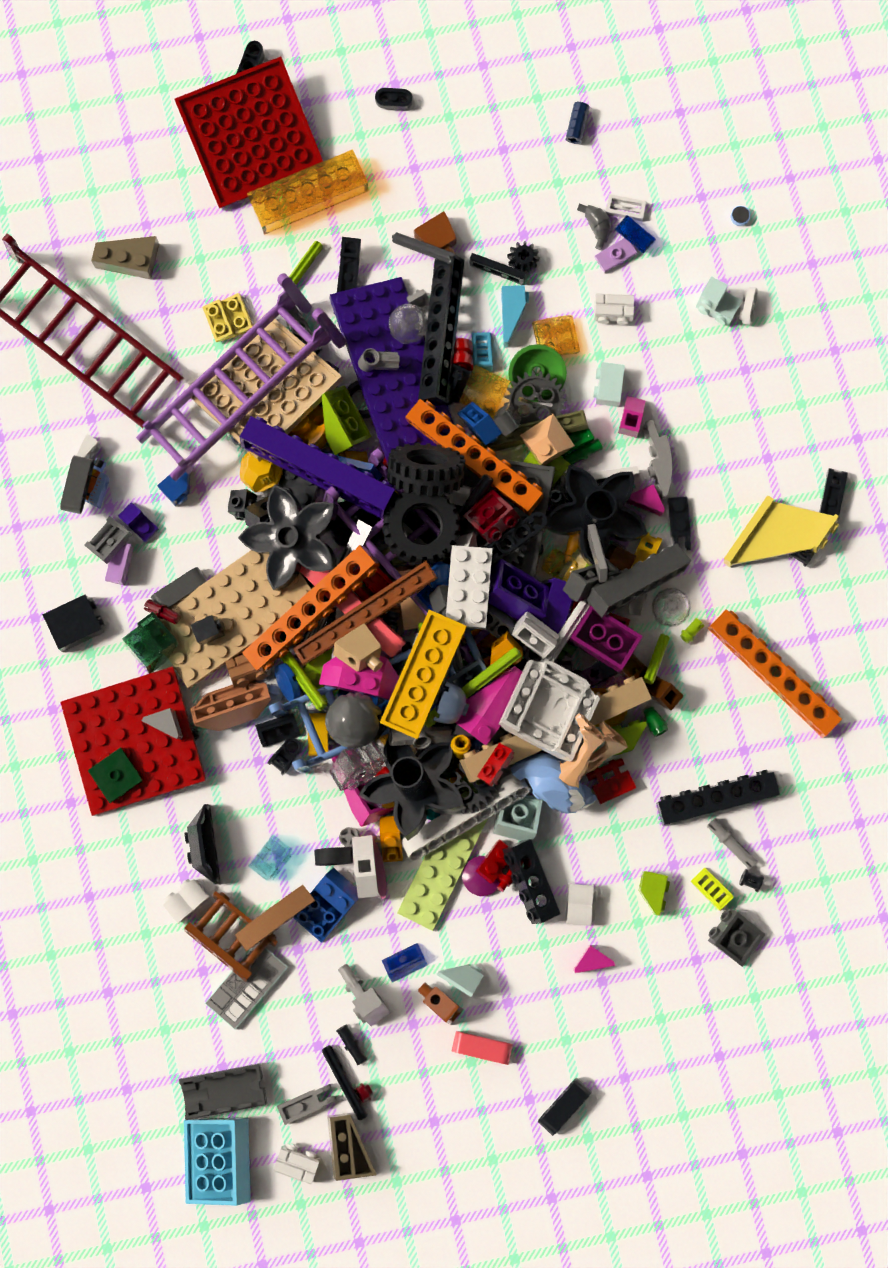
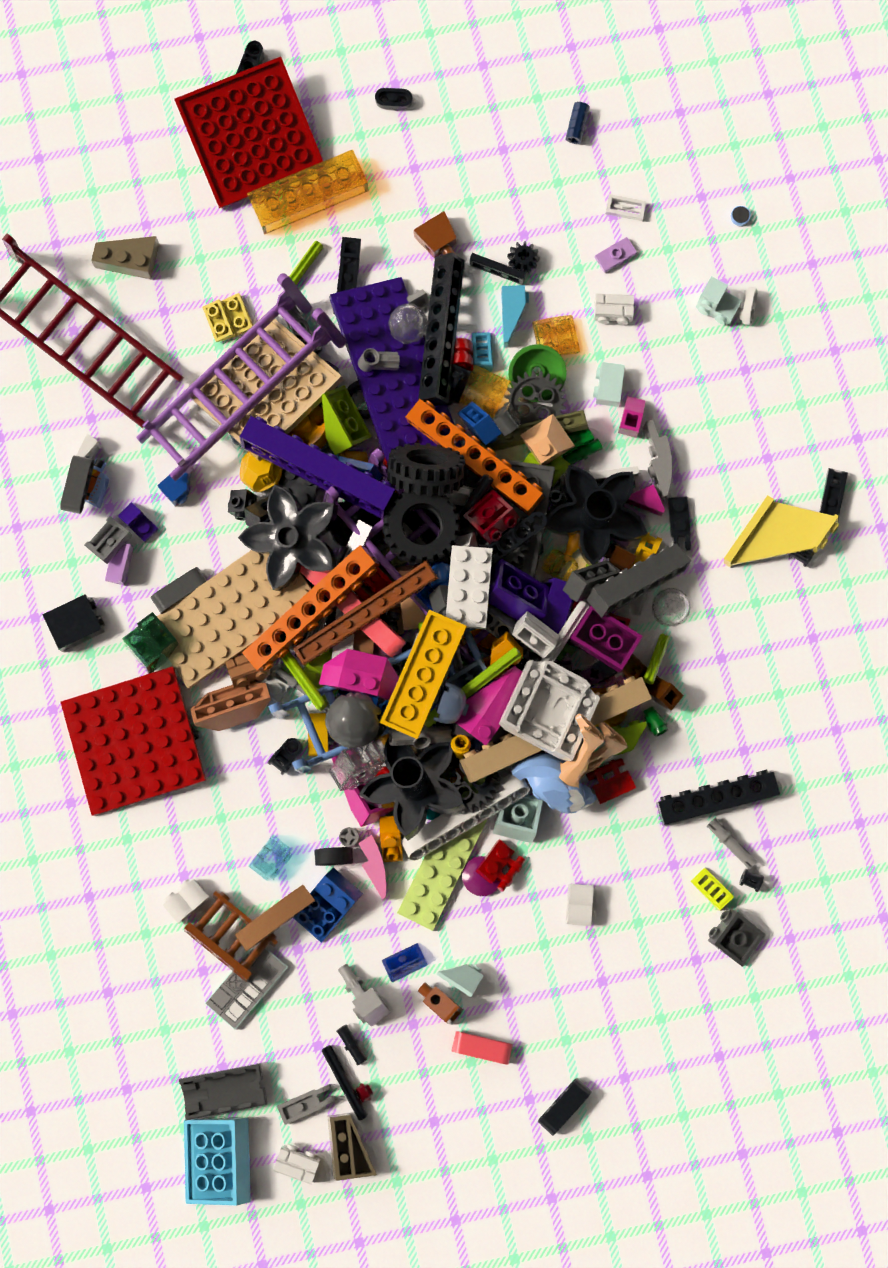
dark green plate [88,747,144,803] -> none
light grey slope [142,708,183,740] -> none
dark red axle [144,599,181,624] -> none
black wedge [184,804,221,885] -> none
black brick [191,615,225,645] -> none
black hinge [255,713,301,748] -> none
blue tile [275,663,300,701] -> none
tan torso [333,623,383,672] -> none
white slope [352,835,379,898] -> none
black axle [391,232,455,264] -> none
red hinge [477,743,515,787] -> none
black brick [502,839,561,924] -> none
dark pink slope [573,945,615,973] -> none
dark grey piece [577,203,612,250] -> none
light grey tile [588,524,608,582] -> none
clear blue slope [614,215,656,254] -> none
lime slope [638,871,670,916] -> none
lime pin [680,618,705,643] -> none
orange brick [707,609,842,738] -> none

